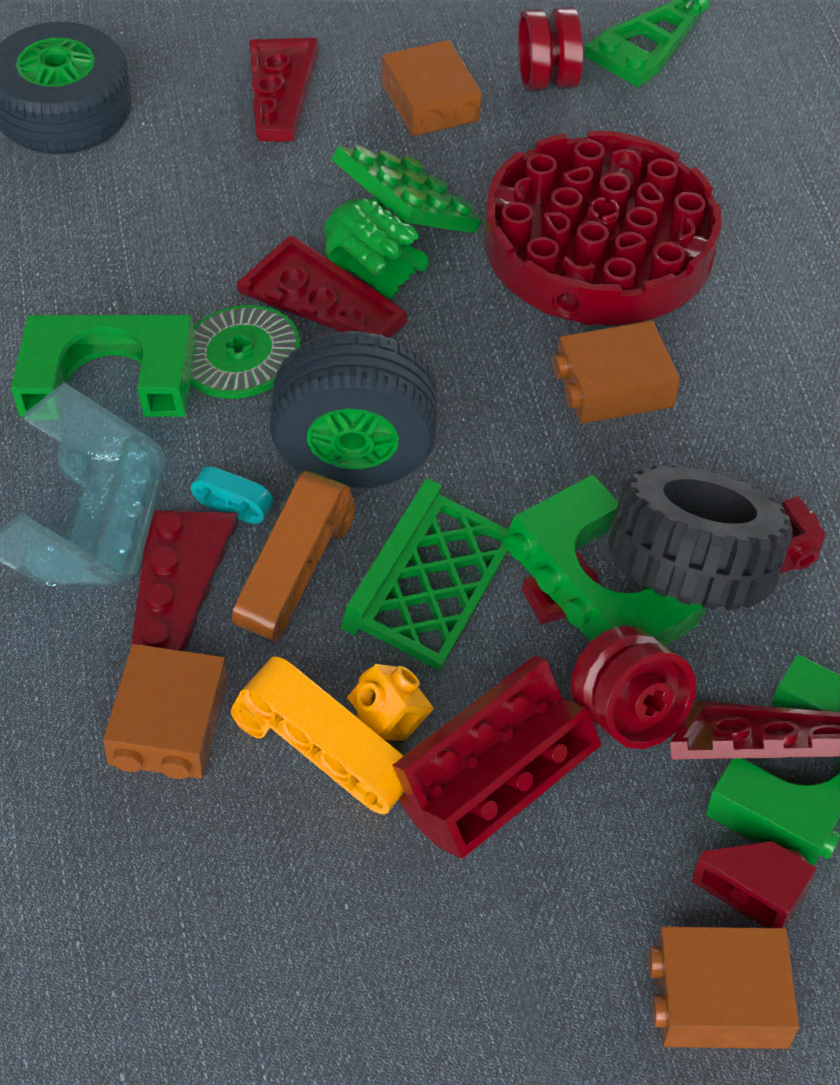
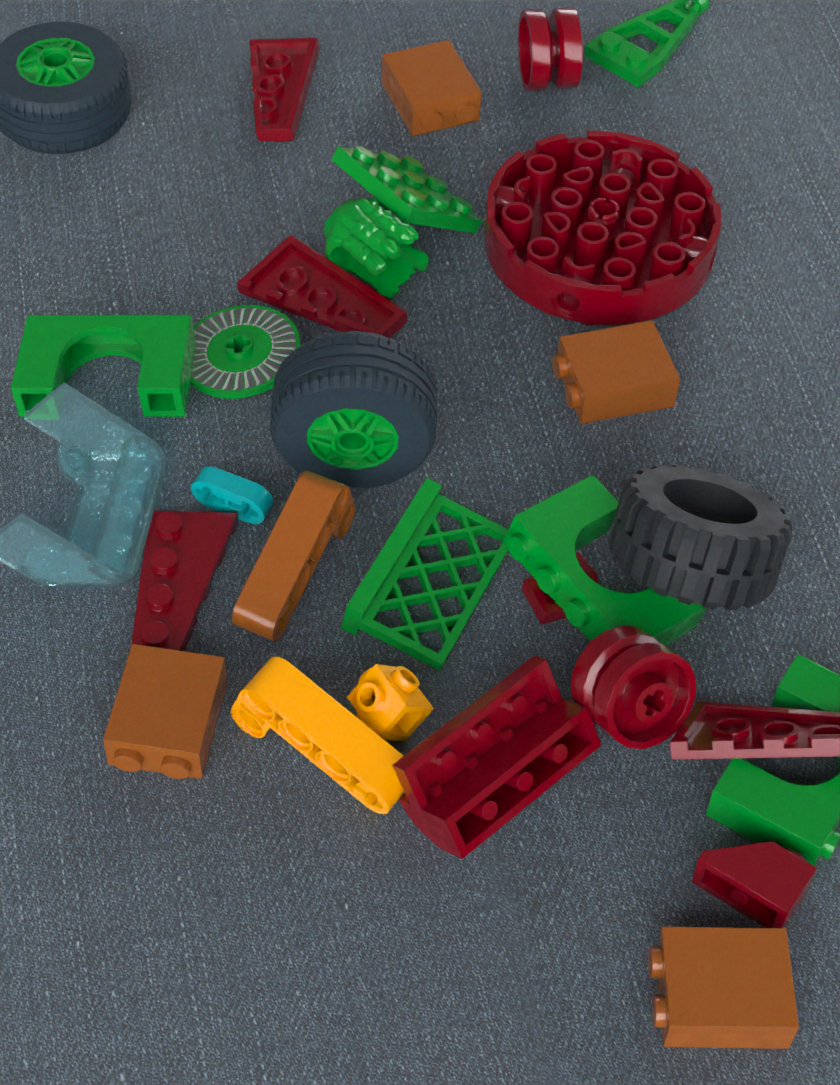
dark red bracket [780,496,826,573] -> none

